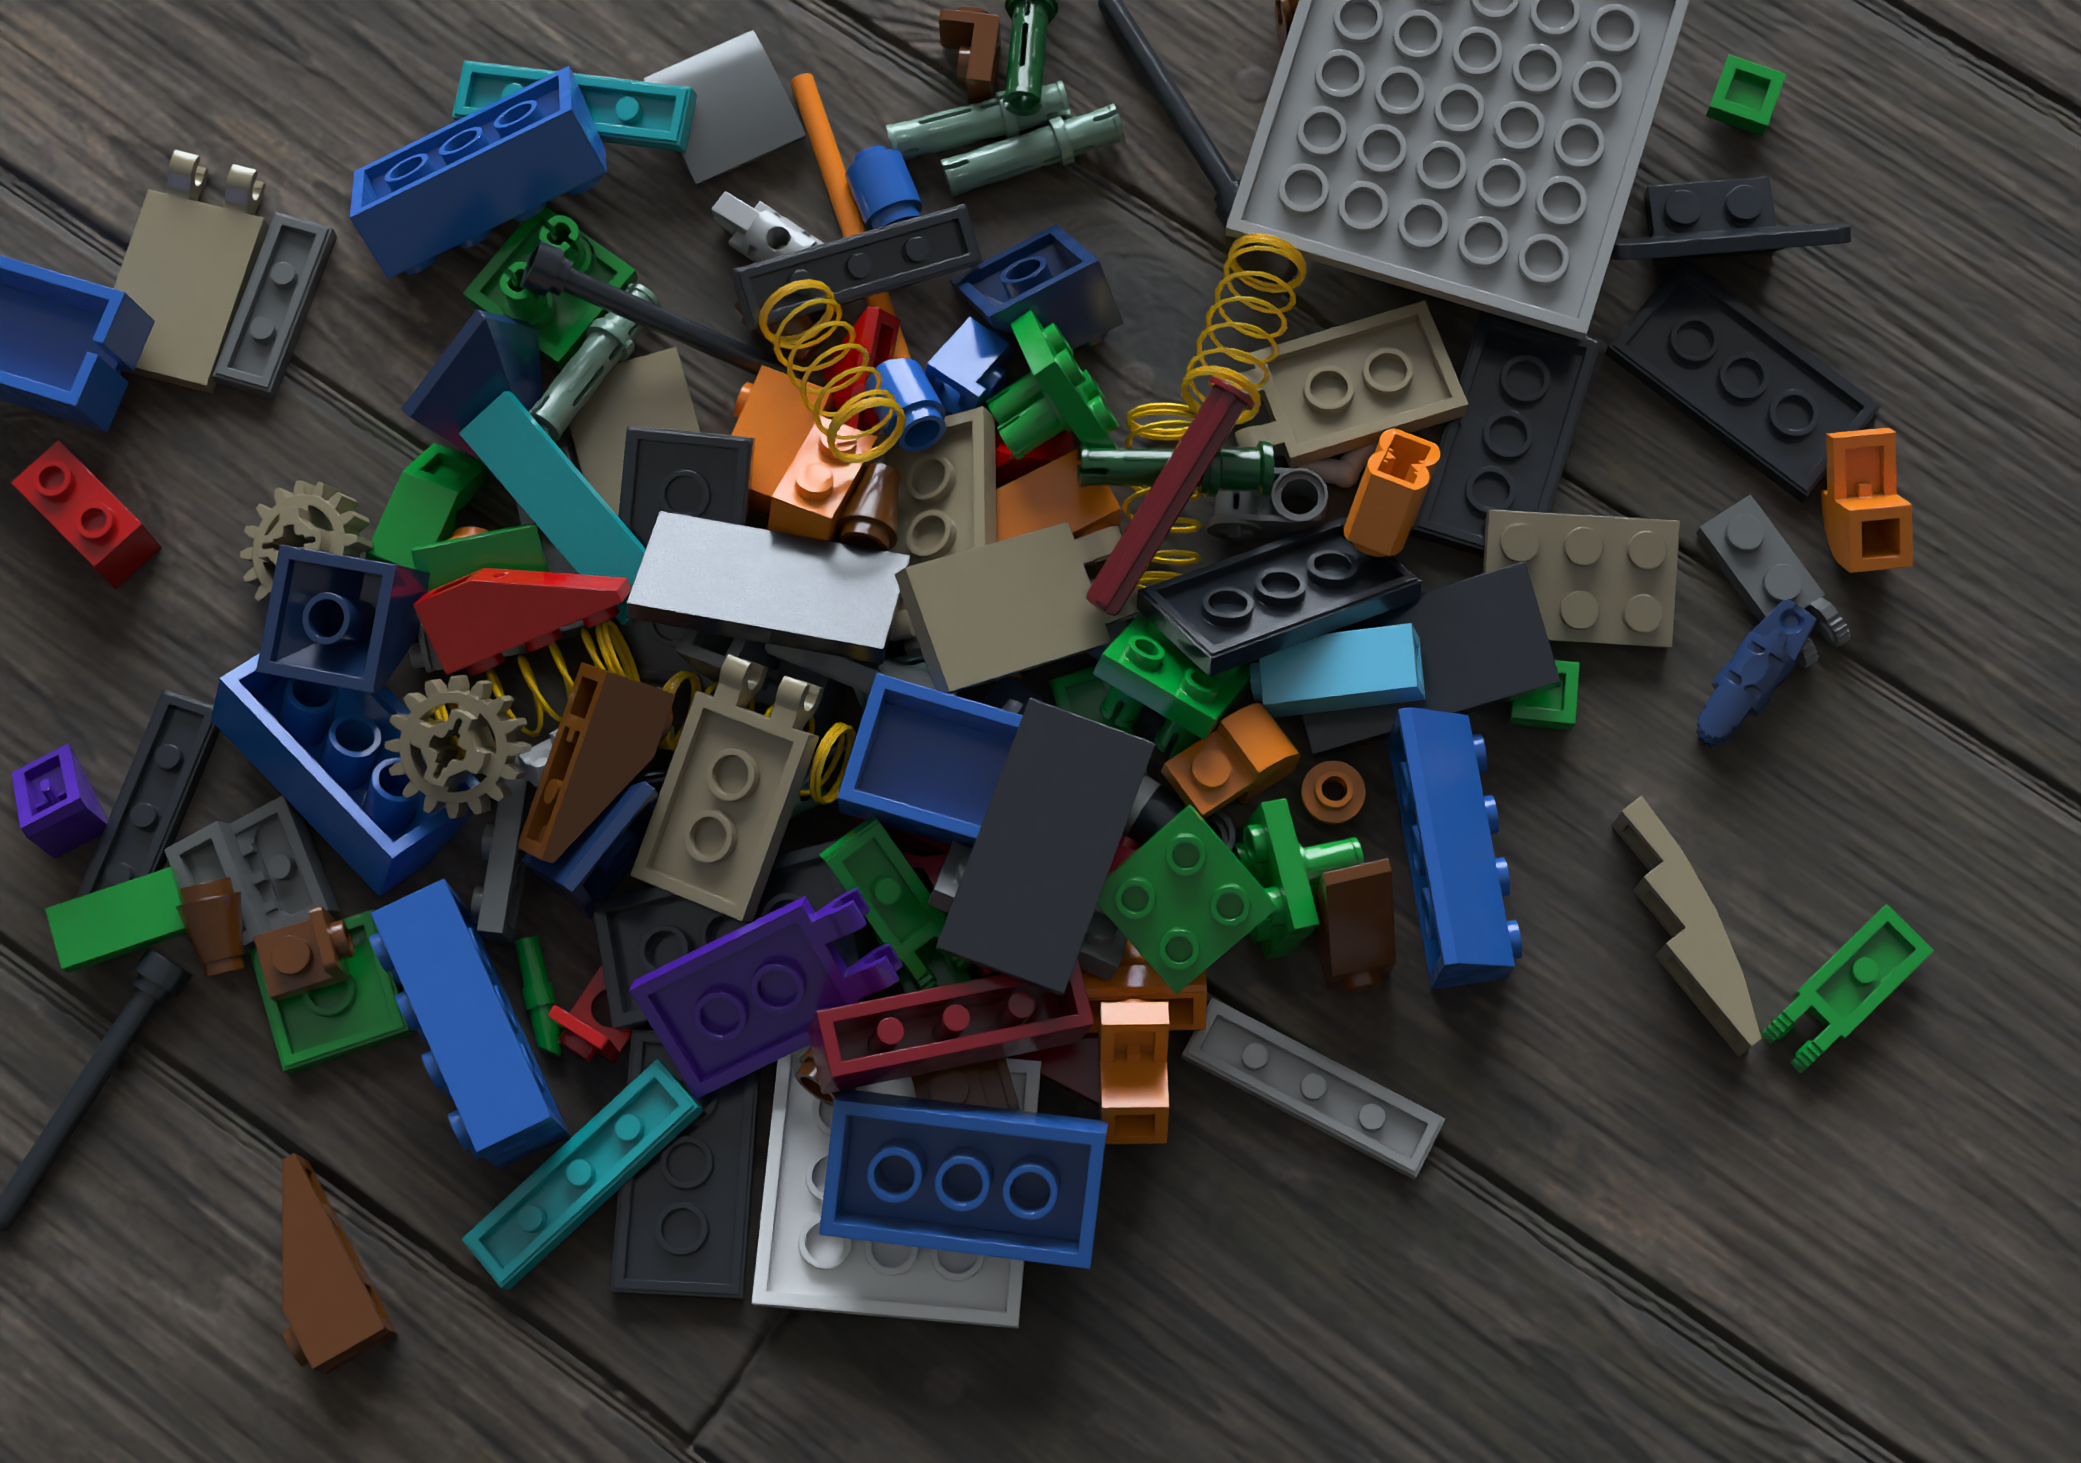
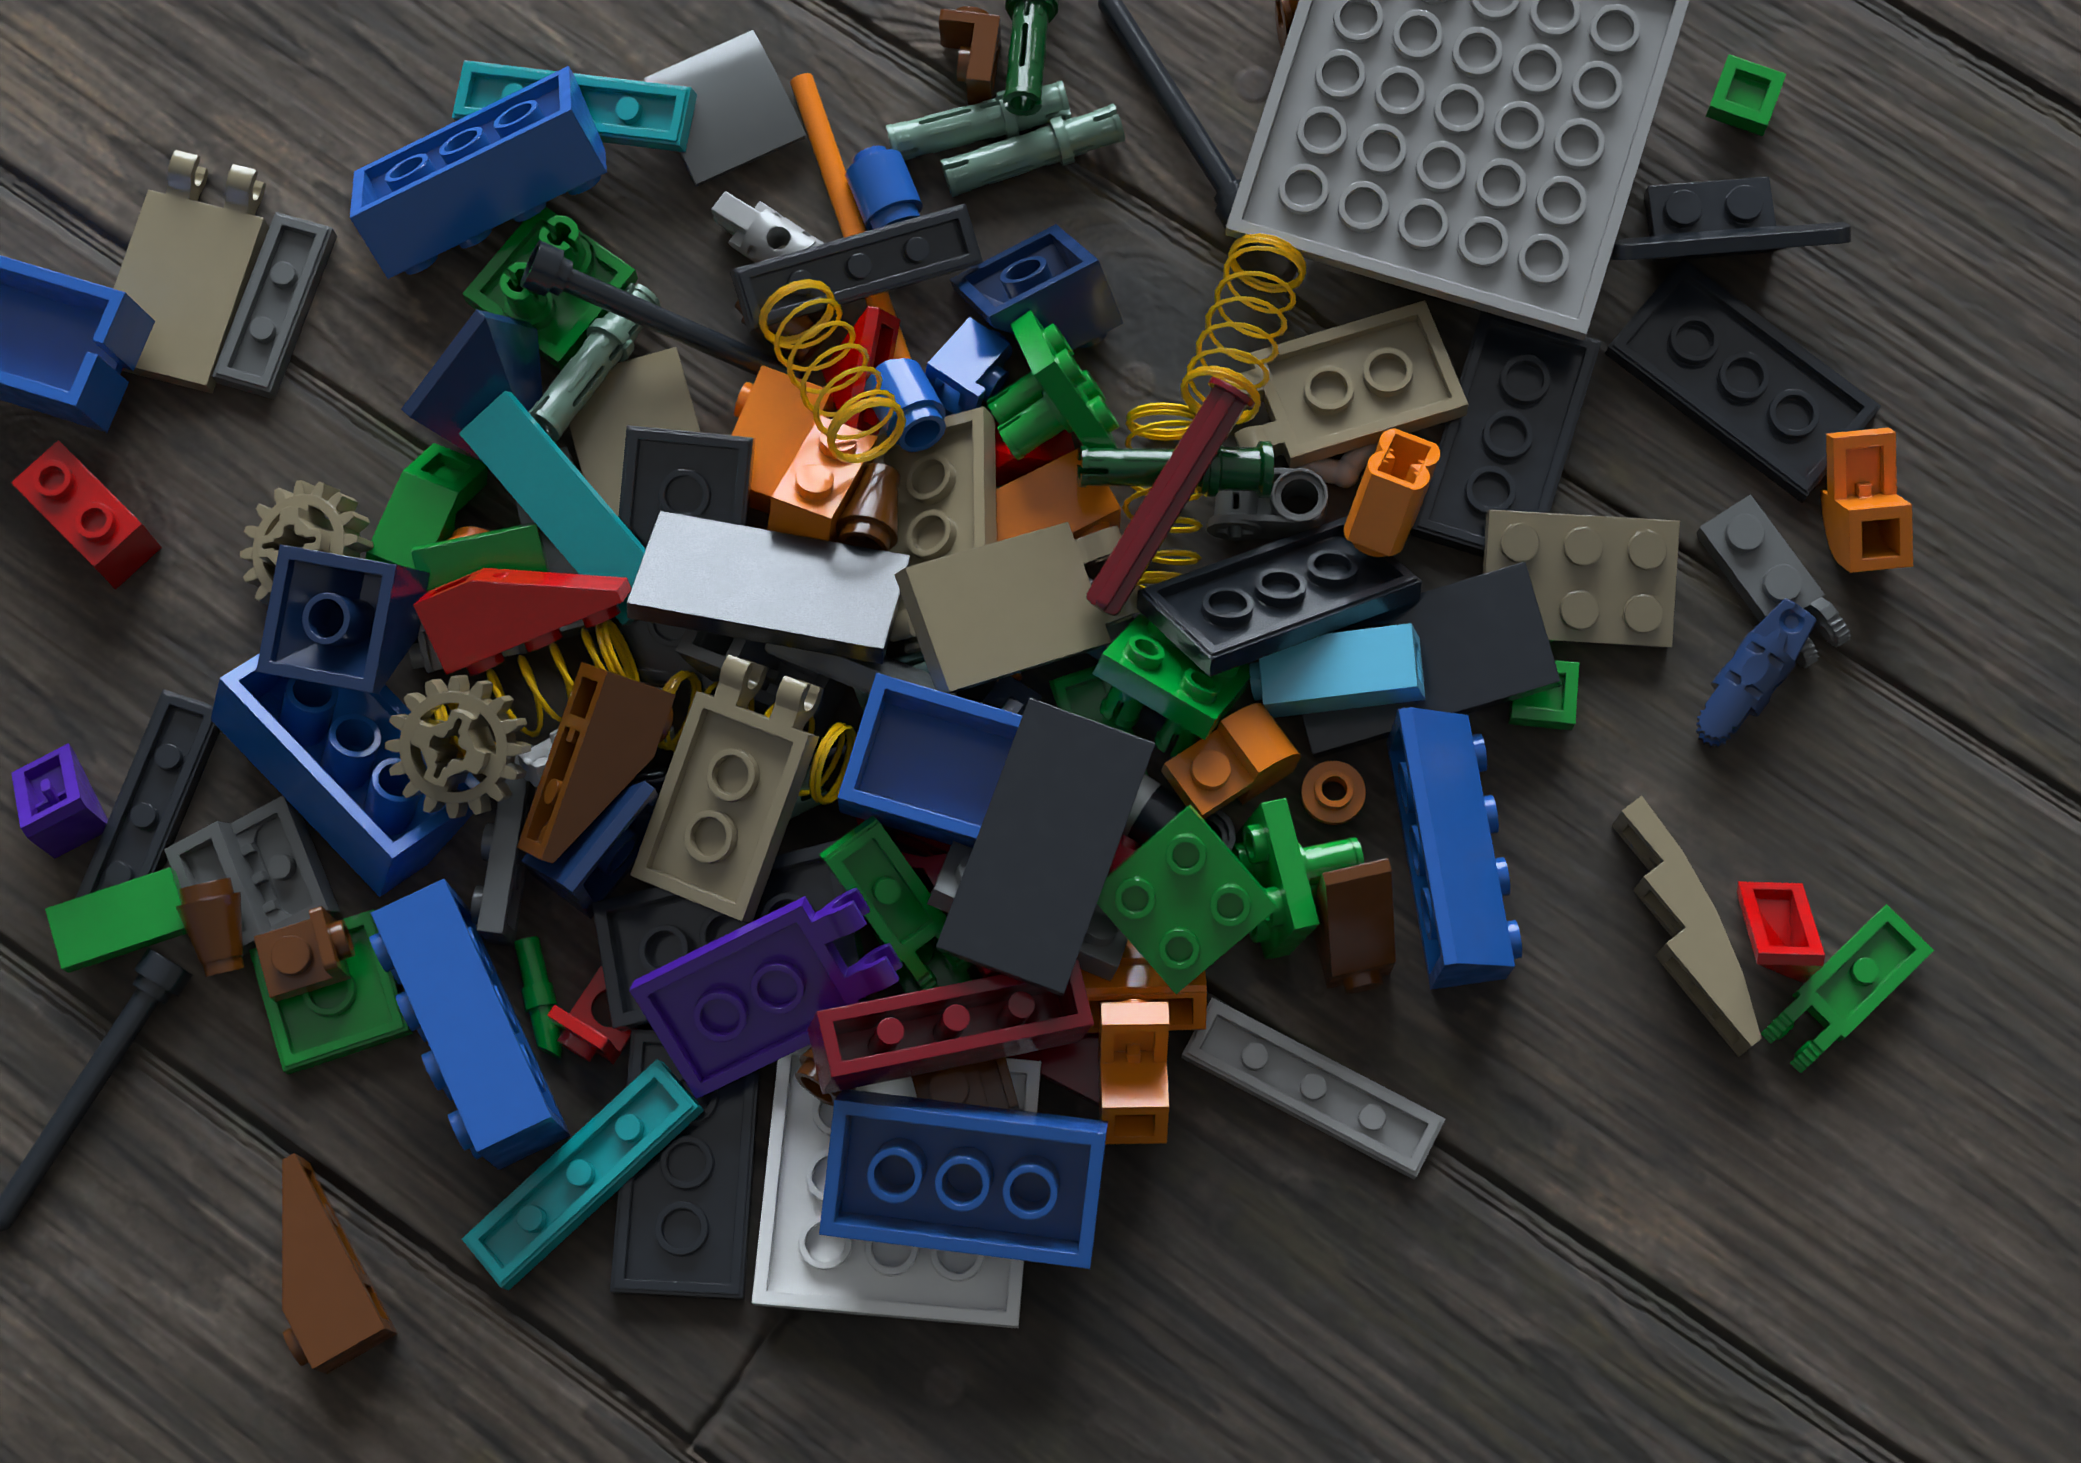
none -> red slope [1737,881,1825,983]

